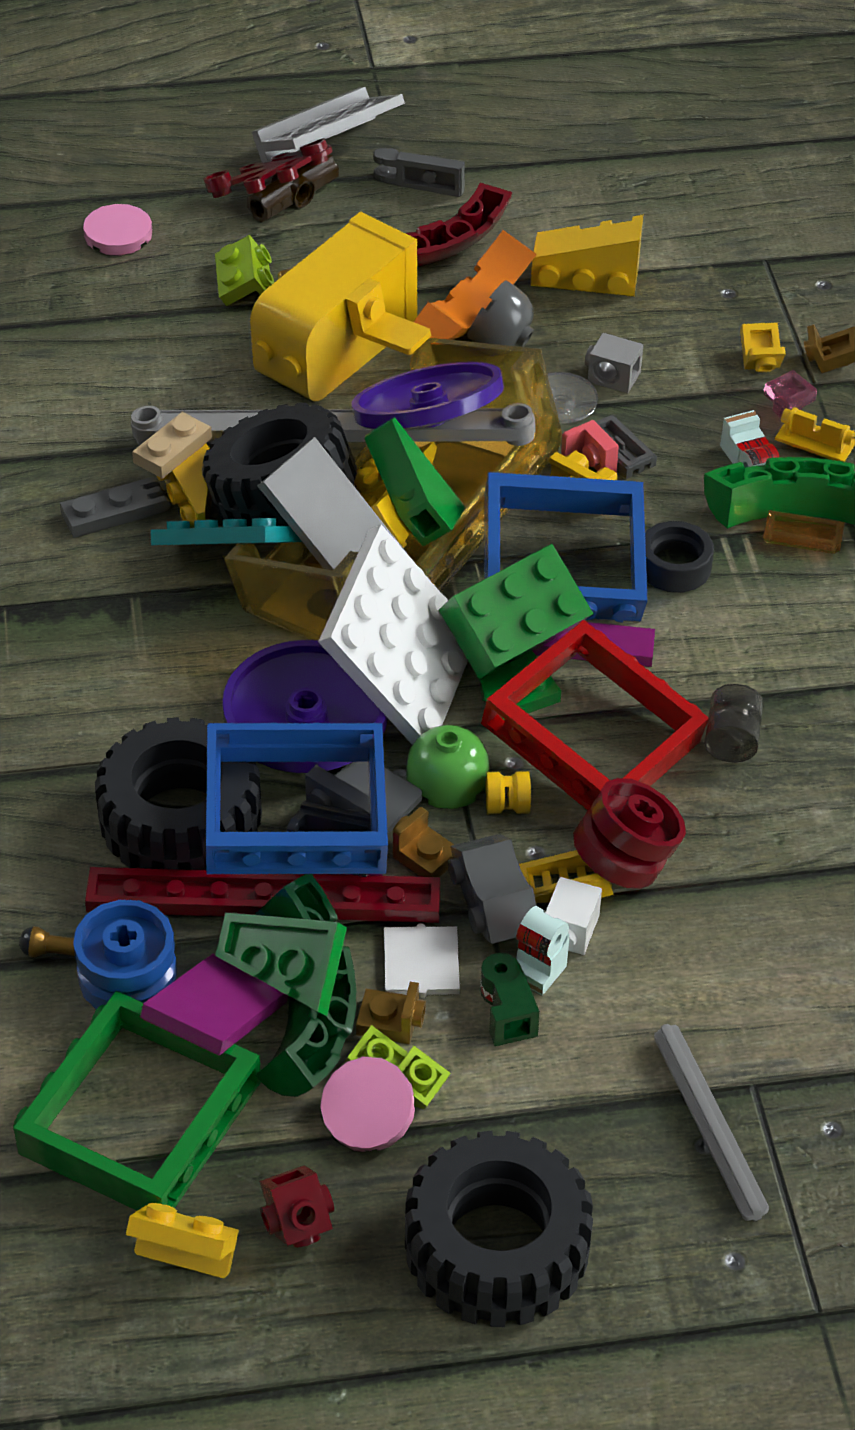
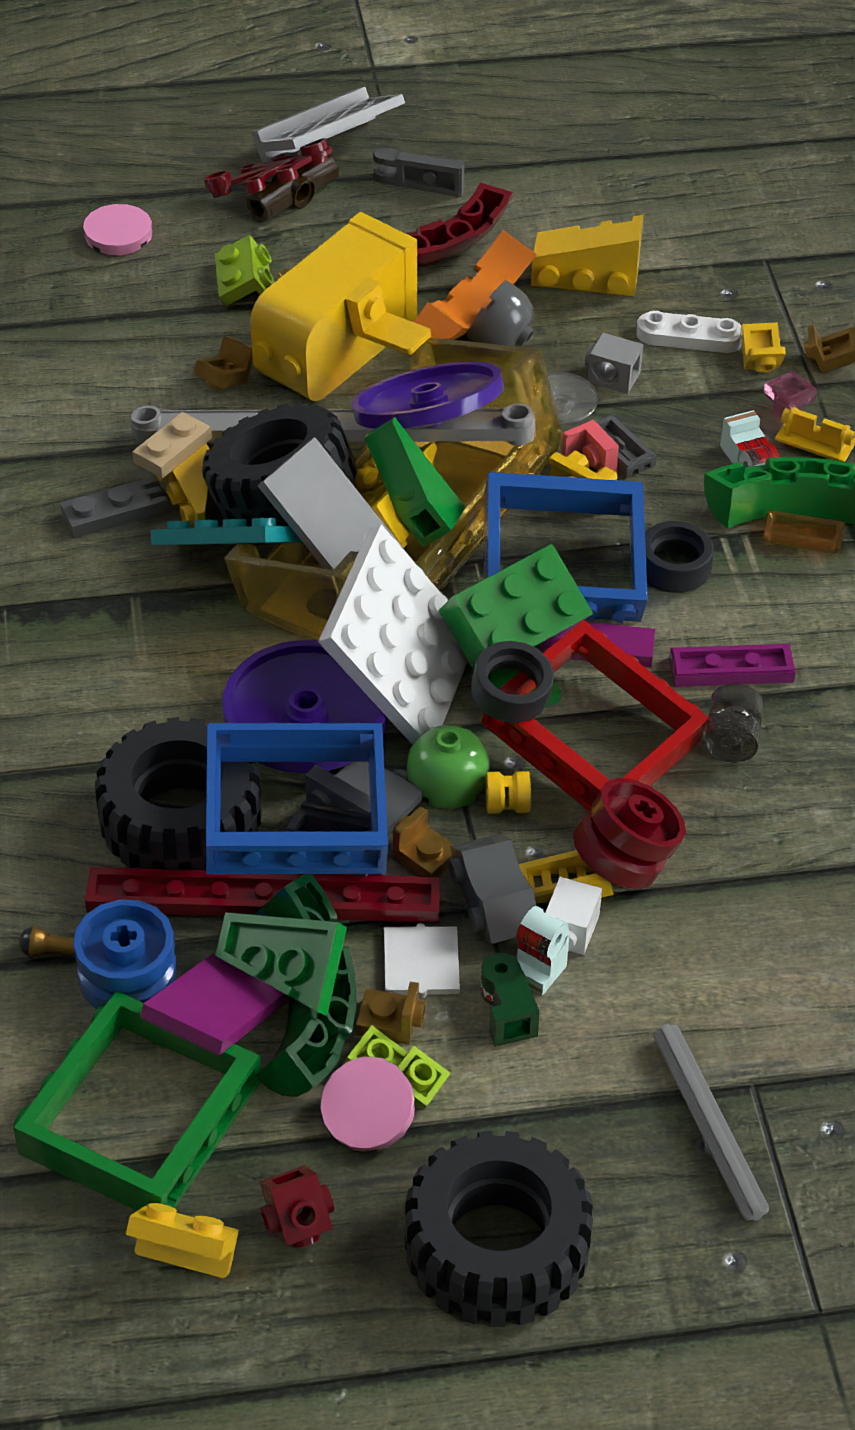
none -> pearl gold bracket [193,336,253,390]
none -> black tyre [471,640,554,723]
none -> white plate [636,311,742,353]
none -> magenta tile [669,644,796,687]

